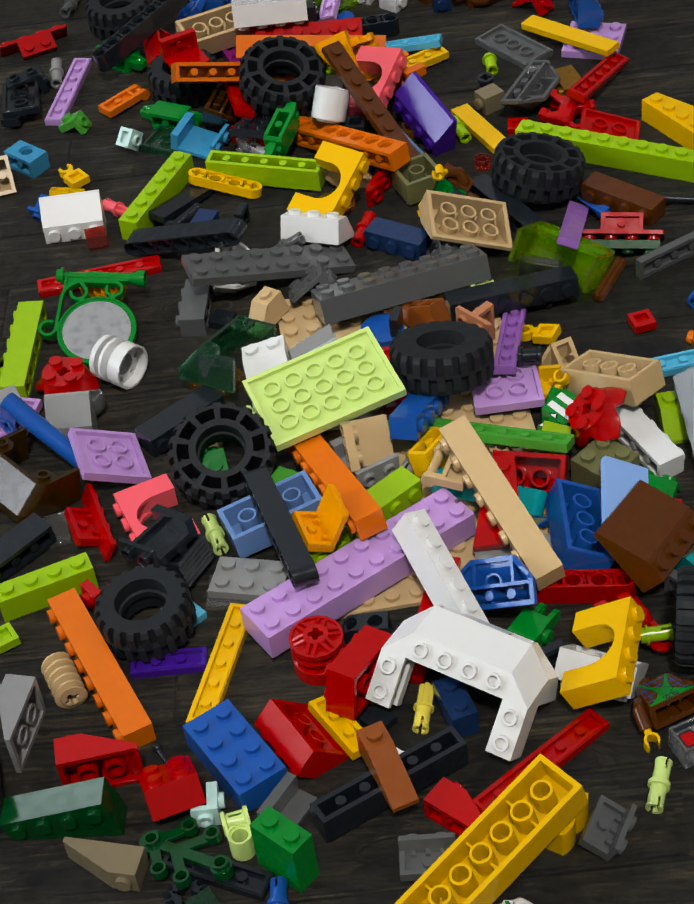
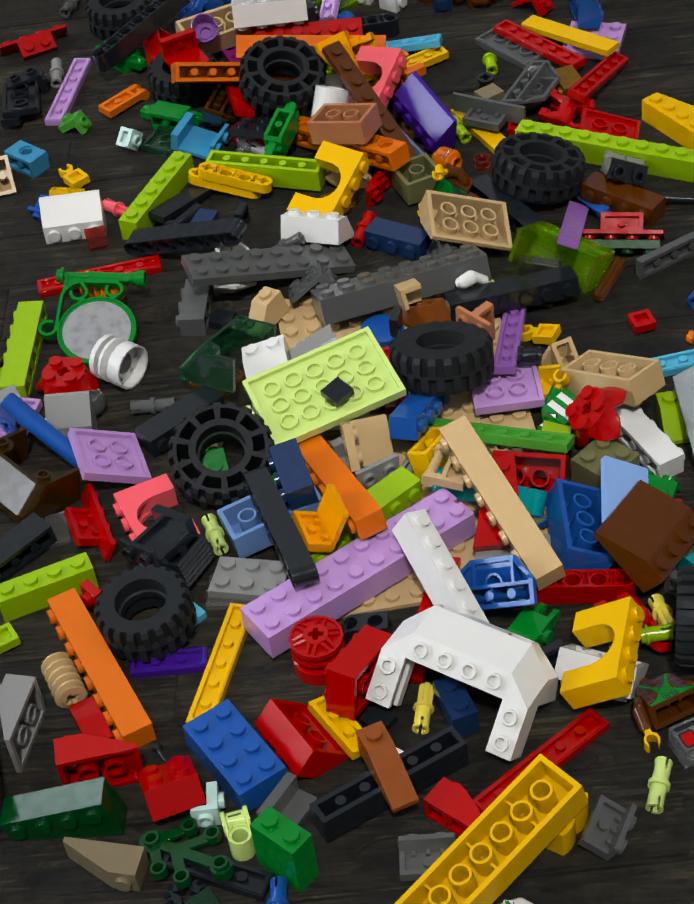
none -> red slope [68,696,114,739]
none -> dark grey pin [130,397,177,415]
none -> medium lavender hair [190,13,219,44]
none -> yellow beam [198,162,273,194]
none -> dark blue brick [267,438,319,511]
none -> nougat brick [307,103,382,146]
none -> black tile [320,376,355,408]
none -> tan panel [393,278,422,311]
none -> orange head [432,146,462,167]
none -> dark grey bracket [452,92,526,132]
none -> white arm [455,270,488,289]
none -> red tile [493,19,586,70]
none -> black hips [600,150,649,187]
none -> light yellow axle [648,594,676,631]

